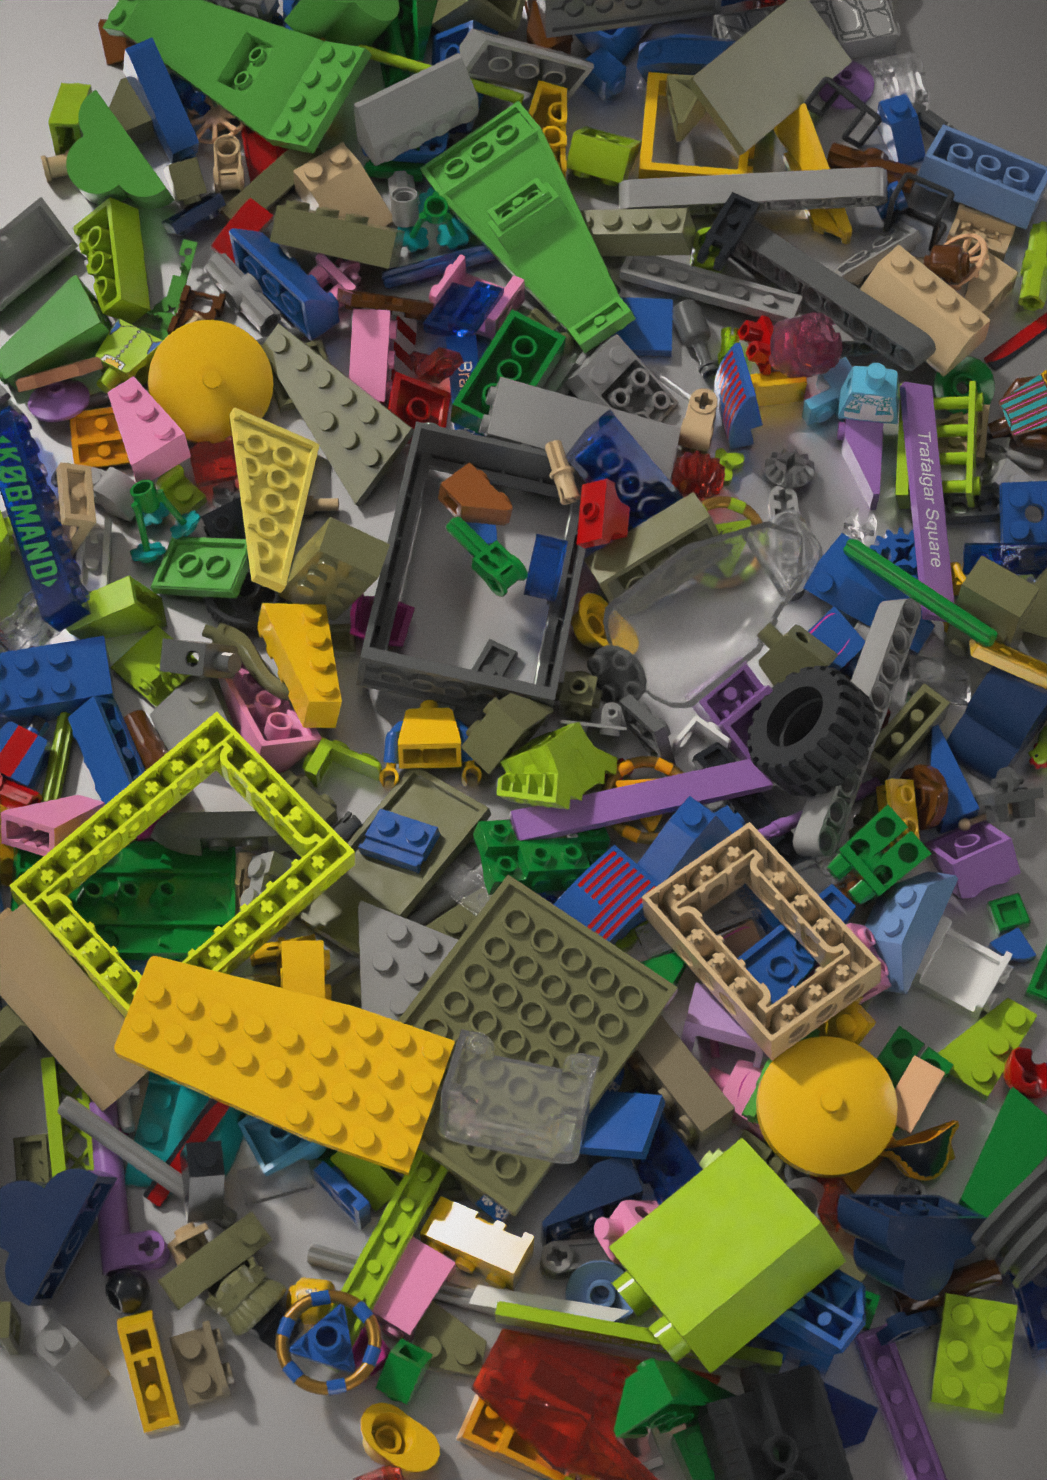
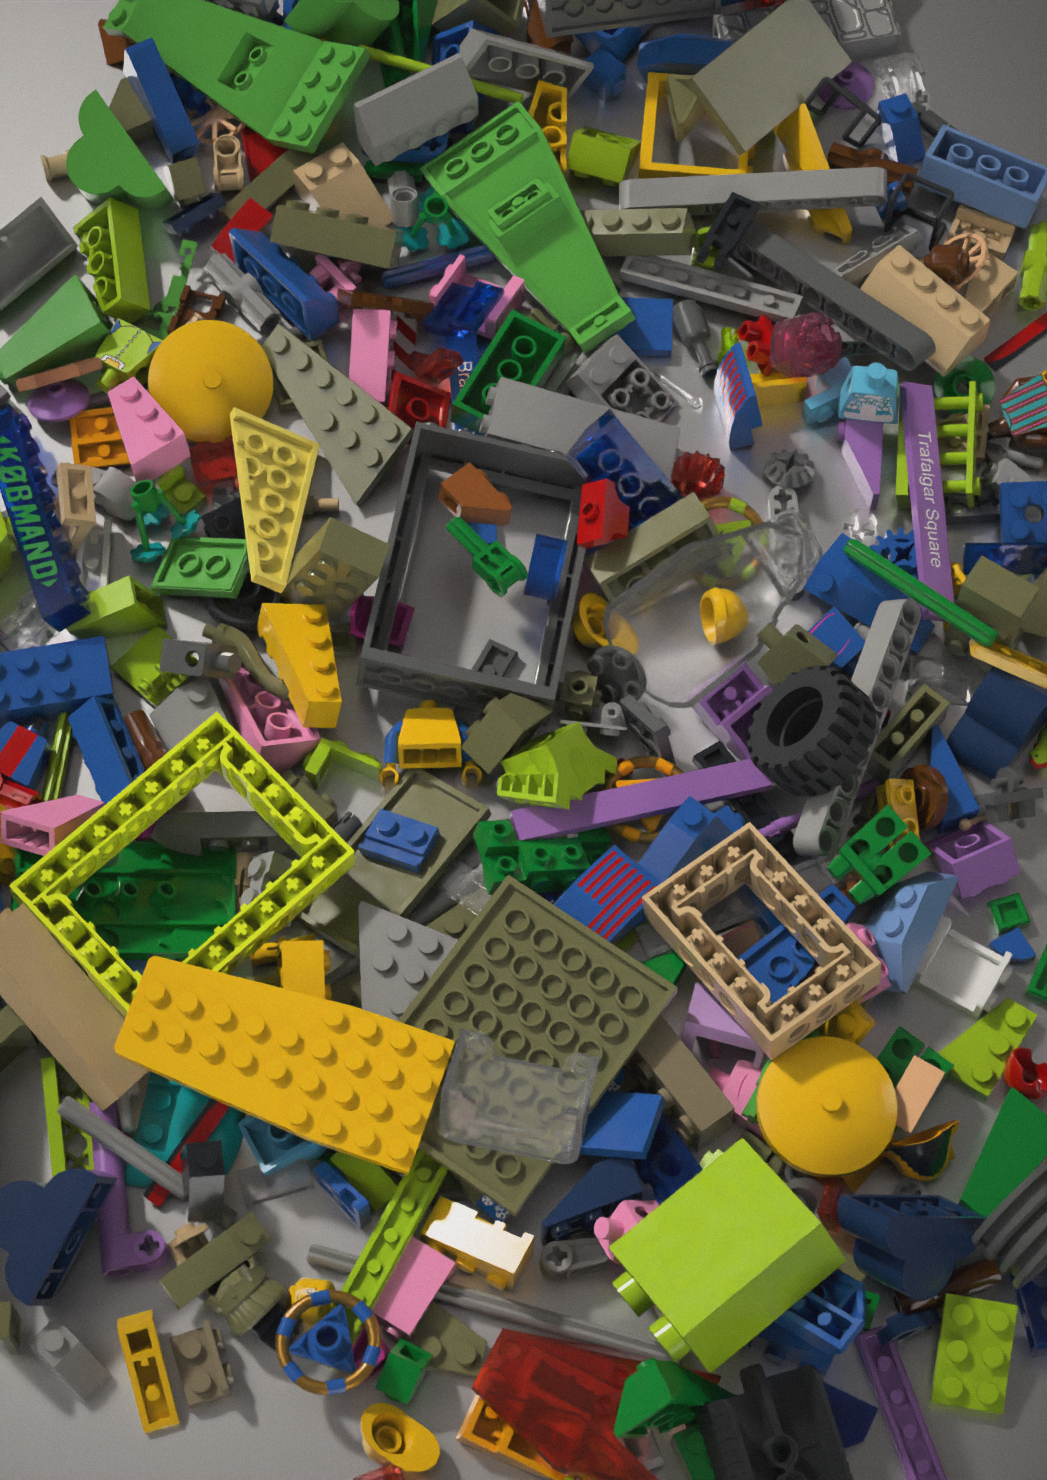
olive plate [13,1133,52,1183] -> none
lime slope [48,83,92,156] -> none
black piece [105,1268,150,1314] -> none
white sticker [469,1285,629,1322] -> none
lime tile [495,1301,783,1374] -> none
tan axle [545,440,581,505] -> none
medium blue dish [565,1260,633,1323] -> none
white bracket [672,715,731,757] -> none
tan piece [678,388,717,452] -> none
lime piece [707,448,745,486] -> none
none -> yellow hat [700,587,749,646]

